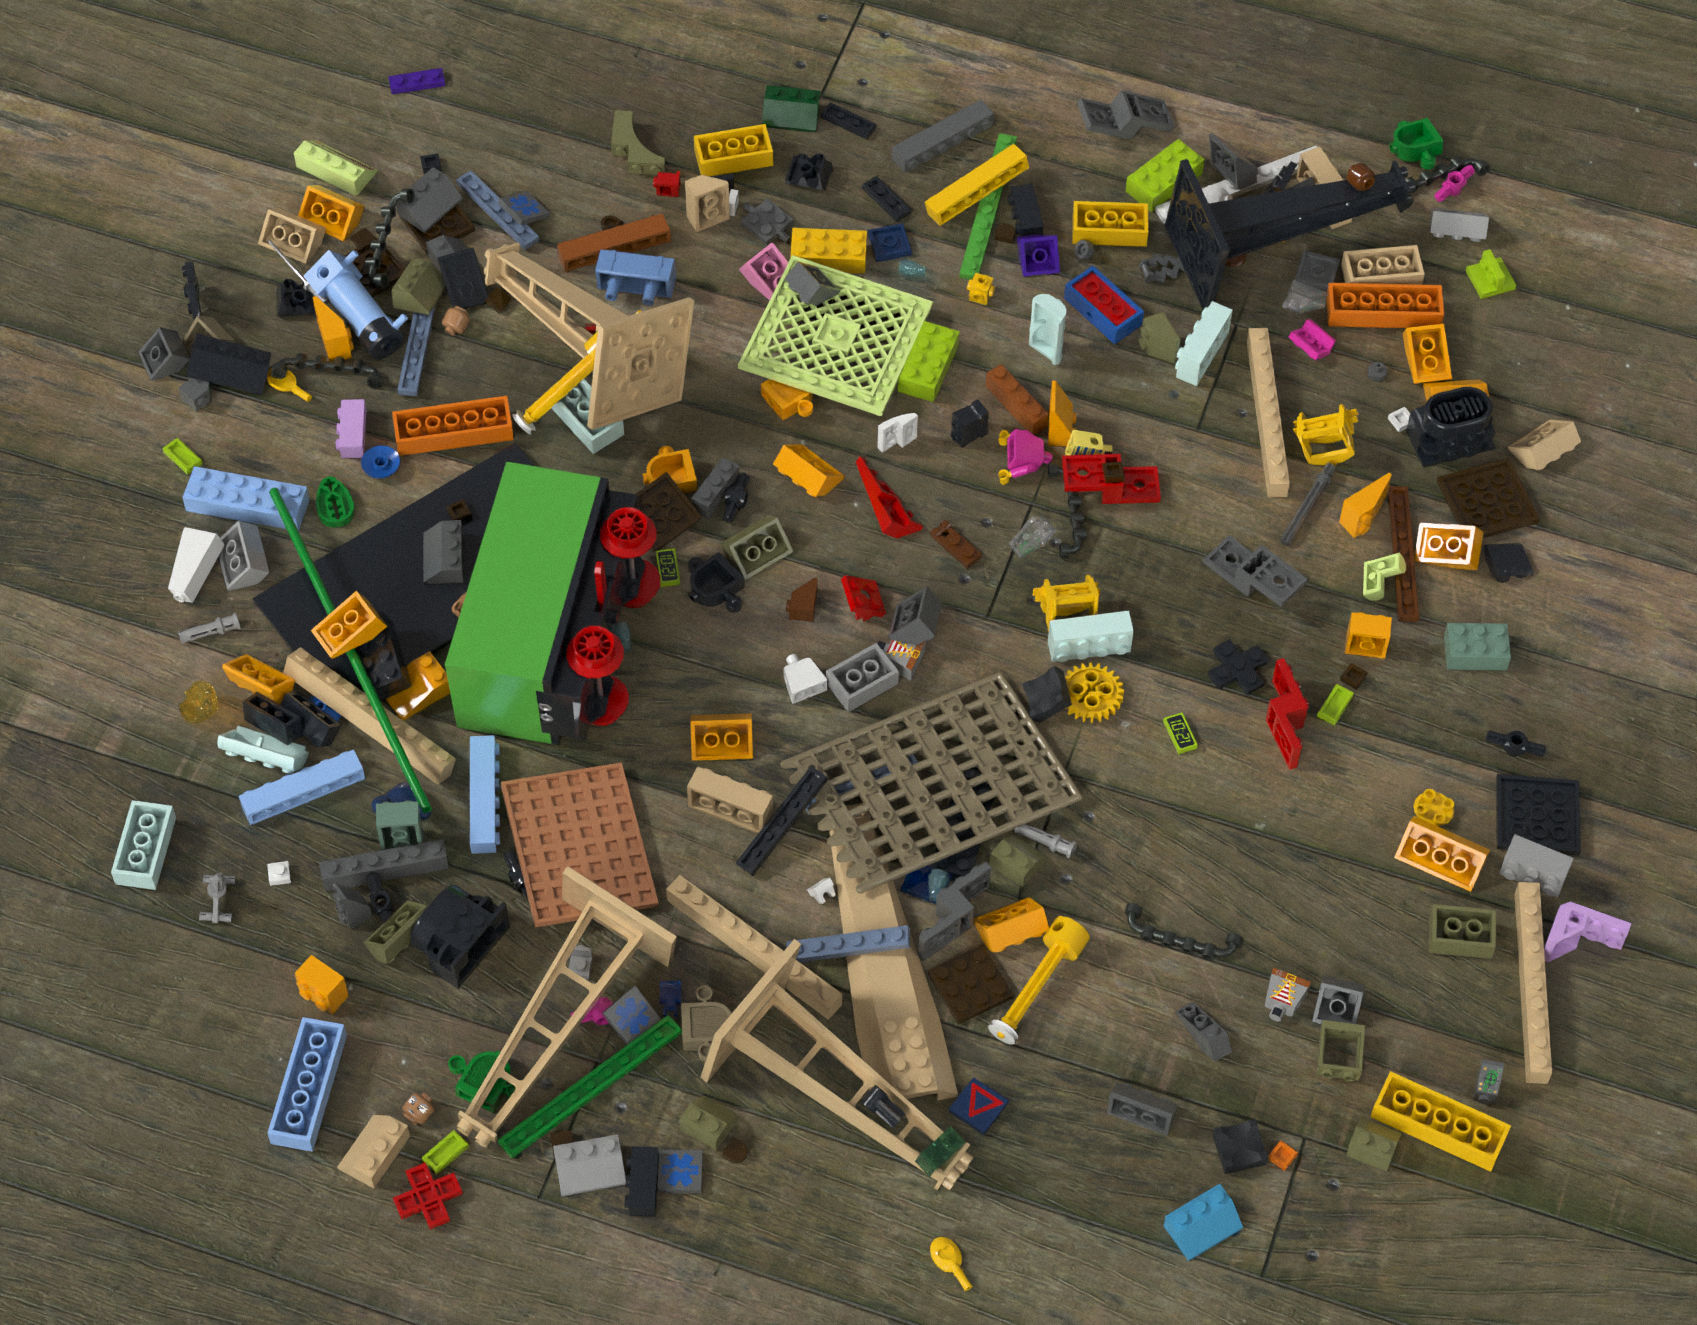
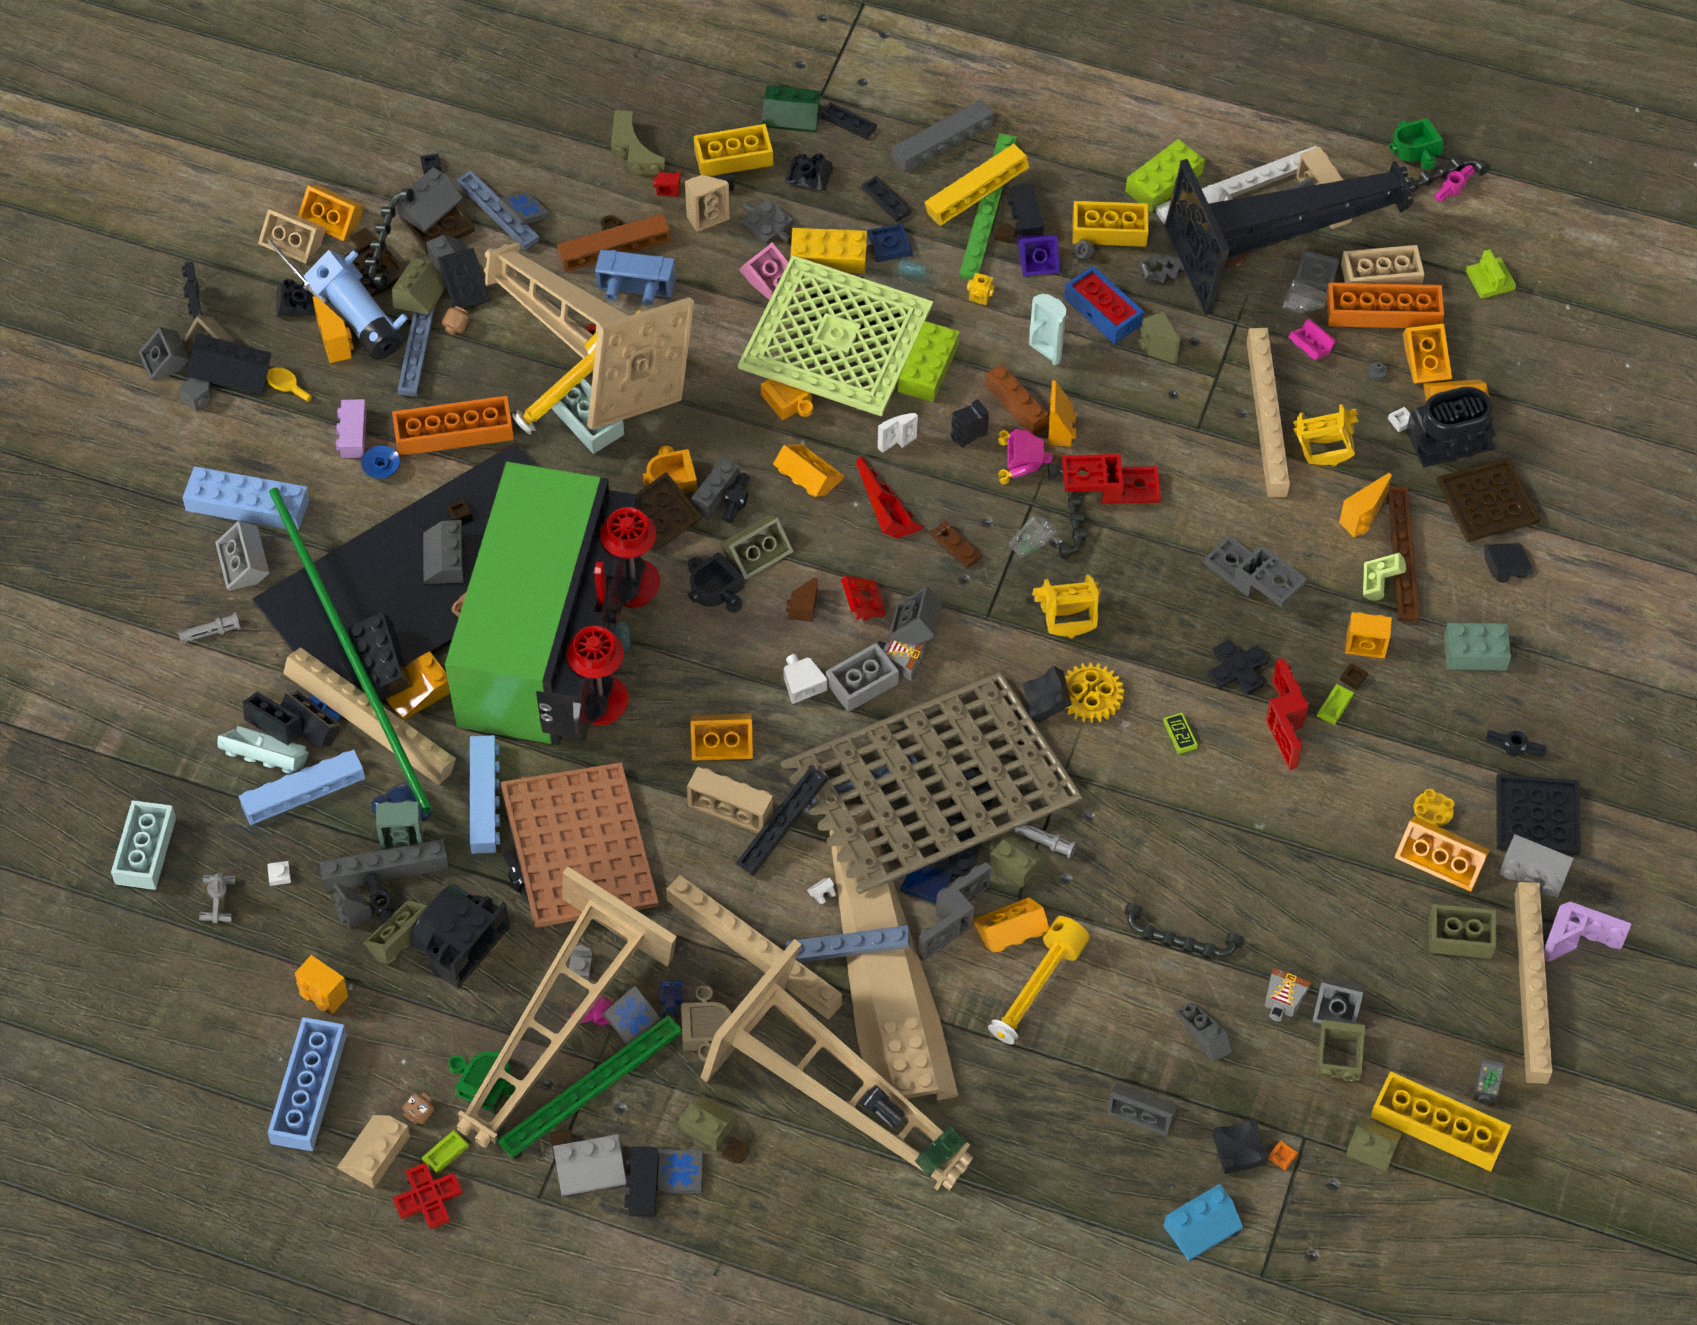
lime tile [162,437,203,475] -> none
white slope [168,527,225,603] -> none
clear yellow piece [178,680,218,724] -> none
light orange slope [222,654,295,705] -> none
pearl dark grey bar [271,353,383,389] -> none
yellowish green slope [294,140,378,196] -> none
light orange slope [311,591,387,659] -> none
green piece [316,476,355,528] -> none
dark purple plate [388,68,445,94] -> none
dark brown tile [485,286,511,314] -> none
tile [655,548,680,587] -> none
white plate [729,189,739,216] -> none
dark grey slope [784,261,840,306] -> none
clear light blue cone [928,869,949,901] -> none
dark brown plate [928,945,1014,1025] -> none
yellow piece [930,1237,973,1291] -> none
dark blue tile [949,1077,1009,1135] -> none
light aqua brick [1048,611,1133,662] -> none
light yellow torso [1065,430,1112,455] -> none
dark grey bracket [1077,90,1175,140] -> none
dark brown tile [1102,461,1125,483] -> none
light aqua brick [1175,301,1233,386] -> none
dark grey slope [1209,133,1258,190] -> none
black plate [1264,161,1297,194] -> none
dark grey axle [1280,463,1336,546] -> none
reddish brown head [1347,163,1375,191] -> none
light orange slope [1414,523,1483,570] -> none
light grey slope [1429,207,1489,242] -> none
tan slope [1507,419,1581,470] -> none

